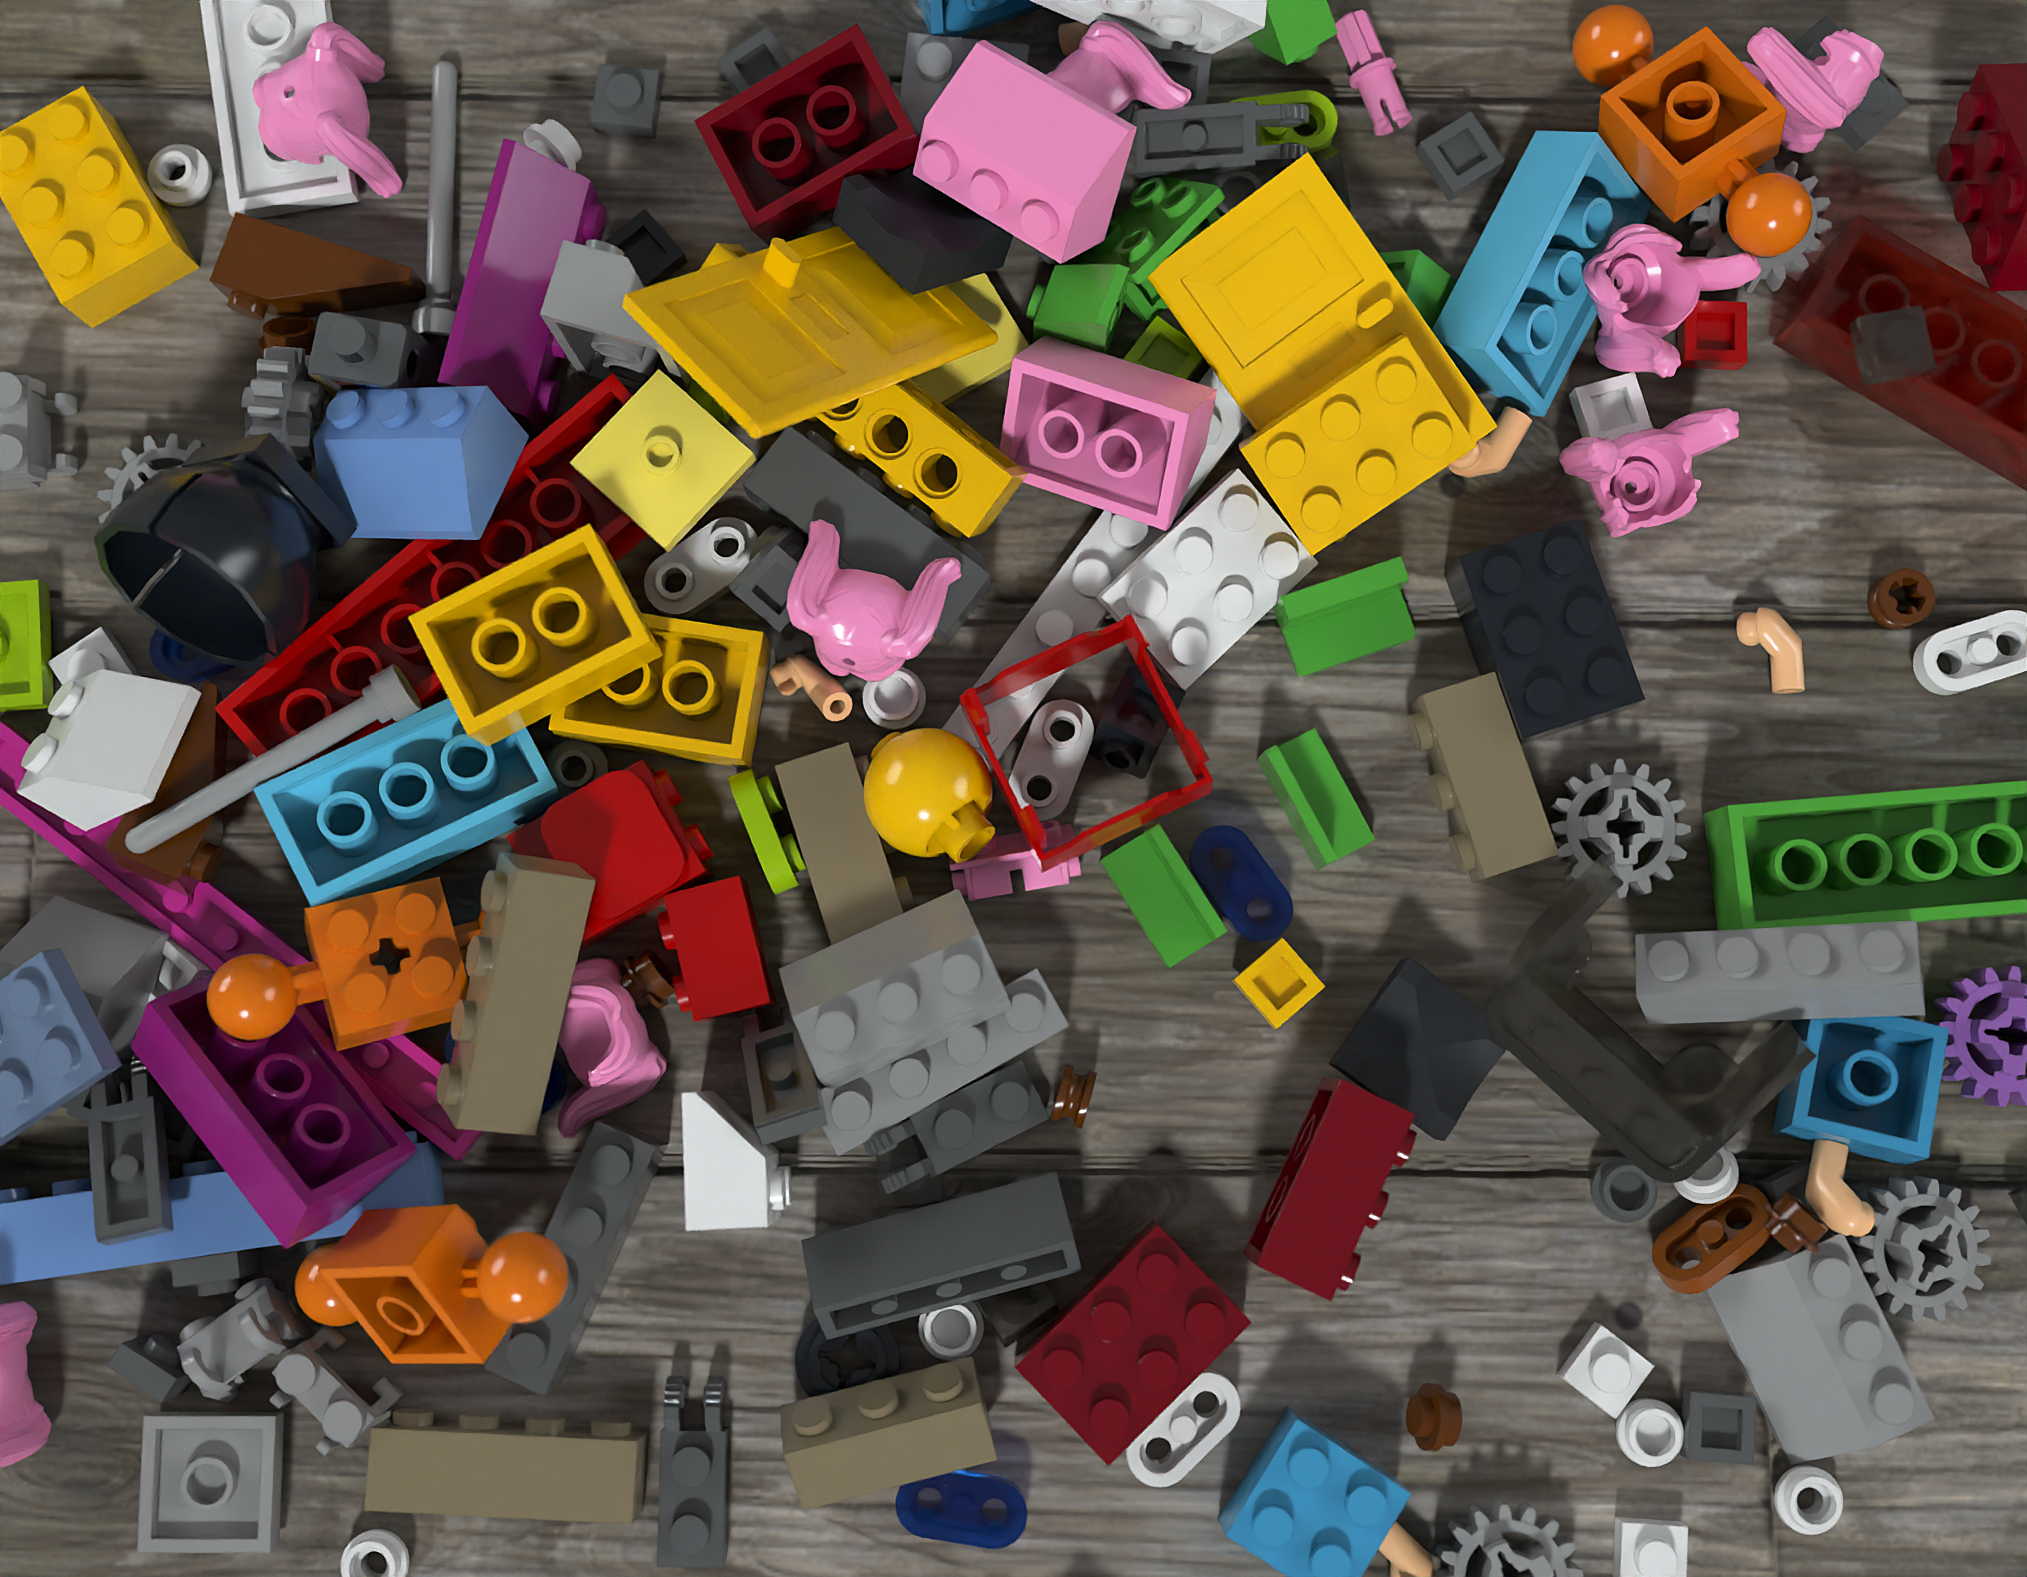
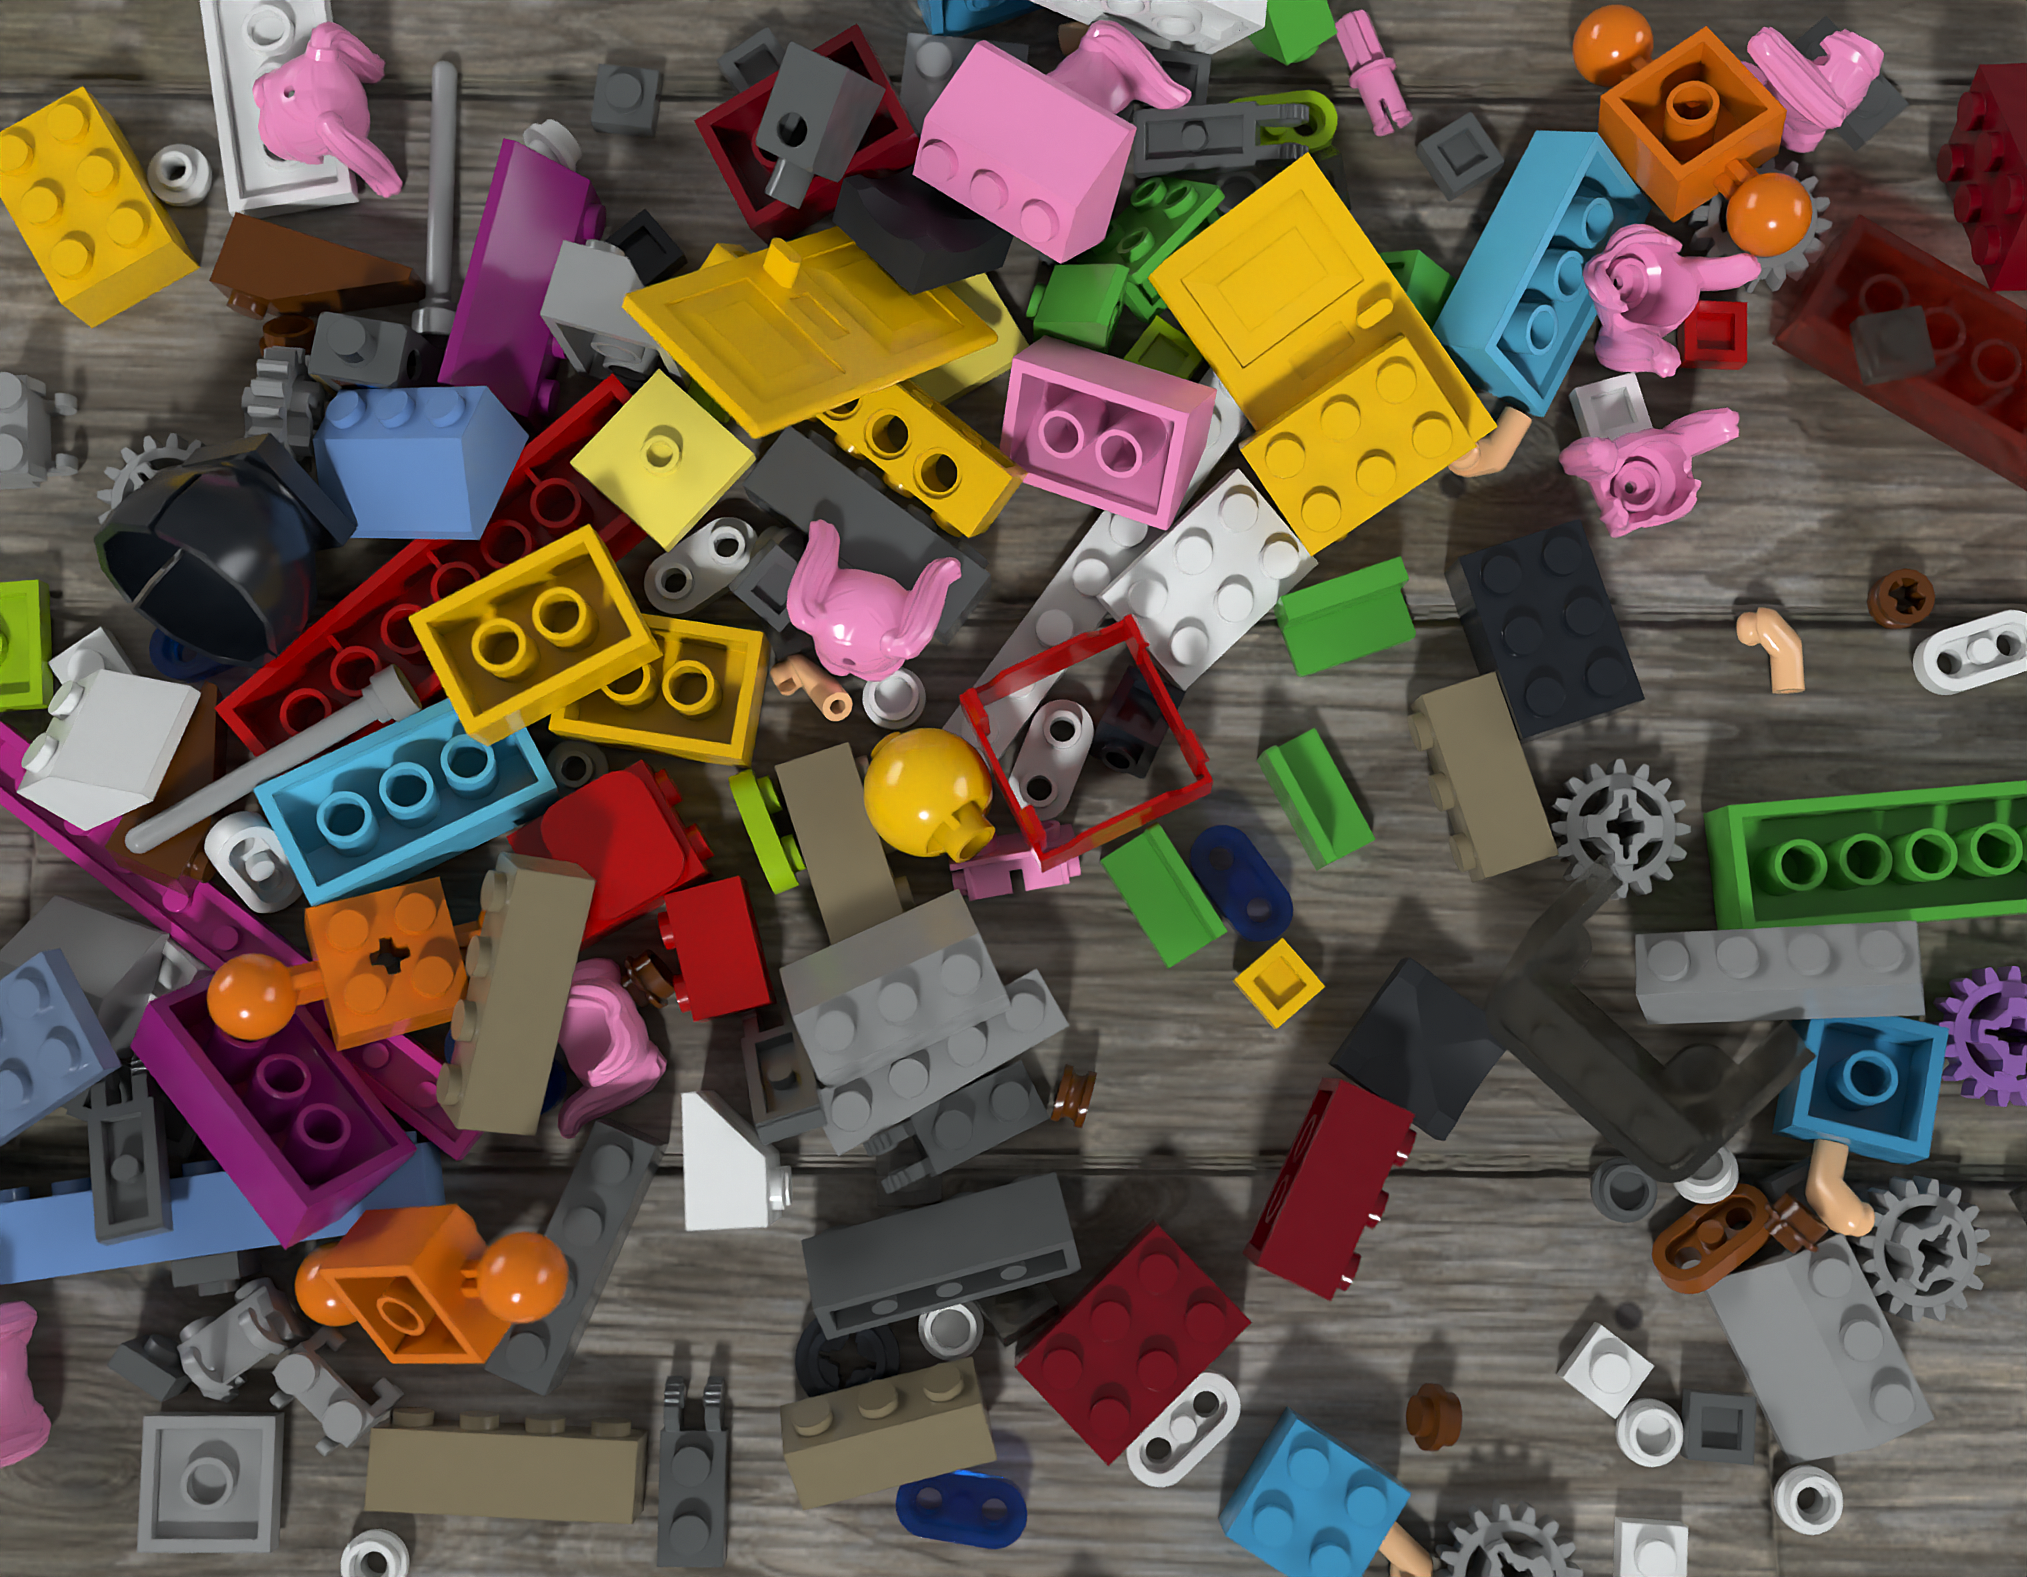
none -> white plate [204,811,303,914]
none -> dark grey torso [756,41,886,209]

